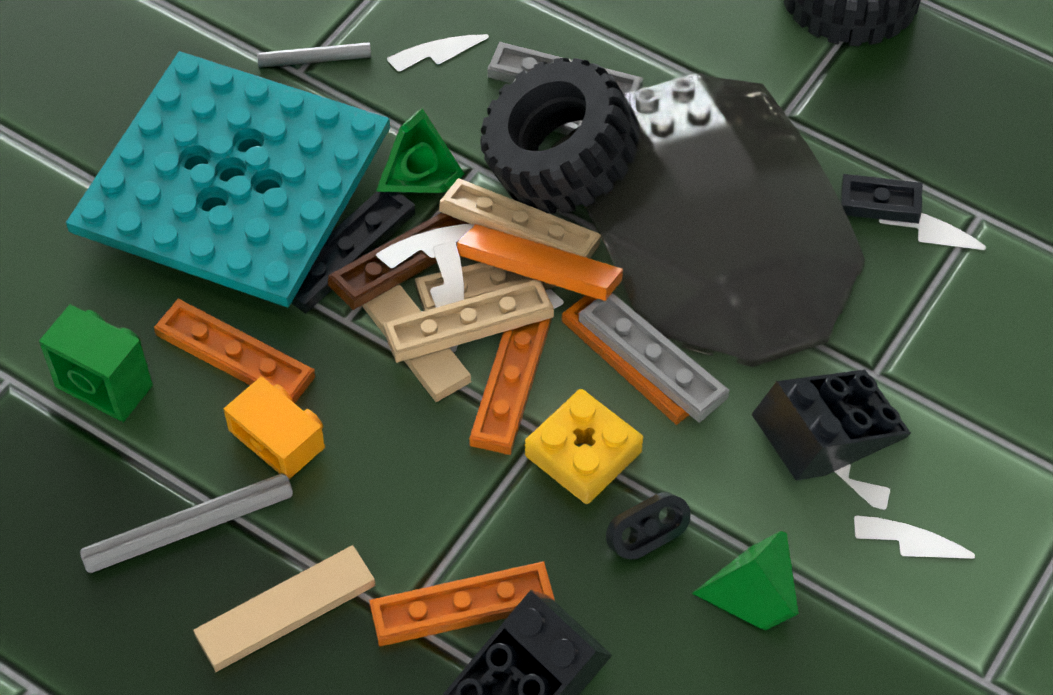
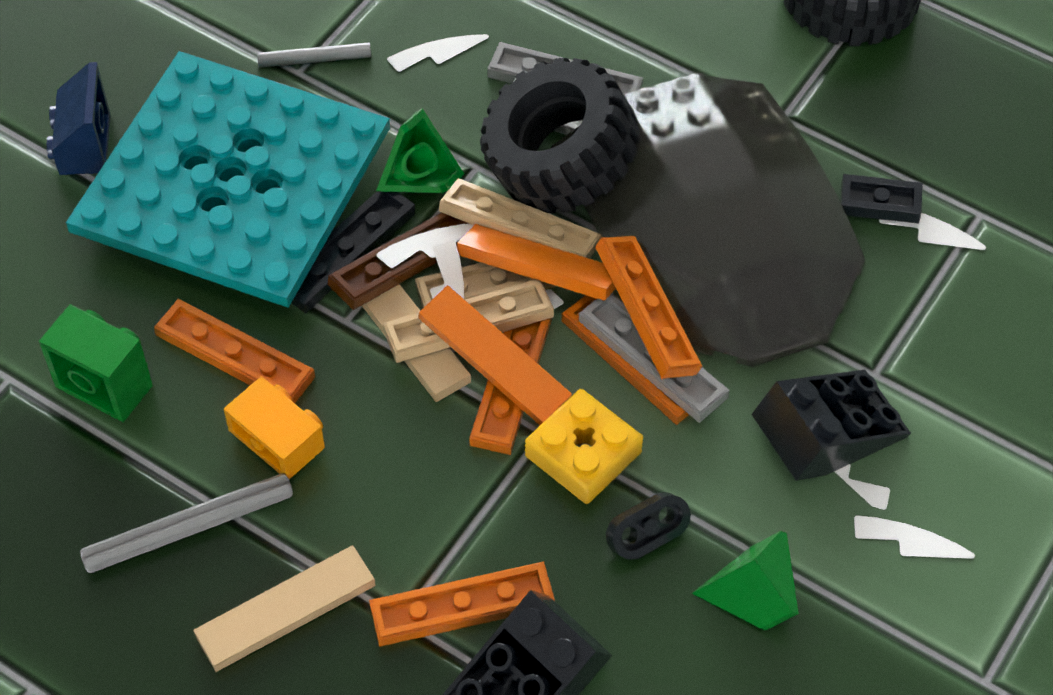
none -> dark blue slope [46,62,110,175]
none -> orange tile [418,285,572,425]
none -> orange tile [595,236,703,379]

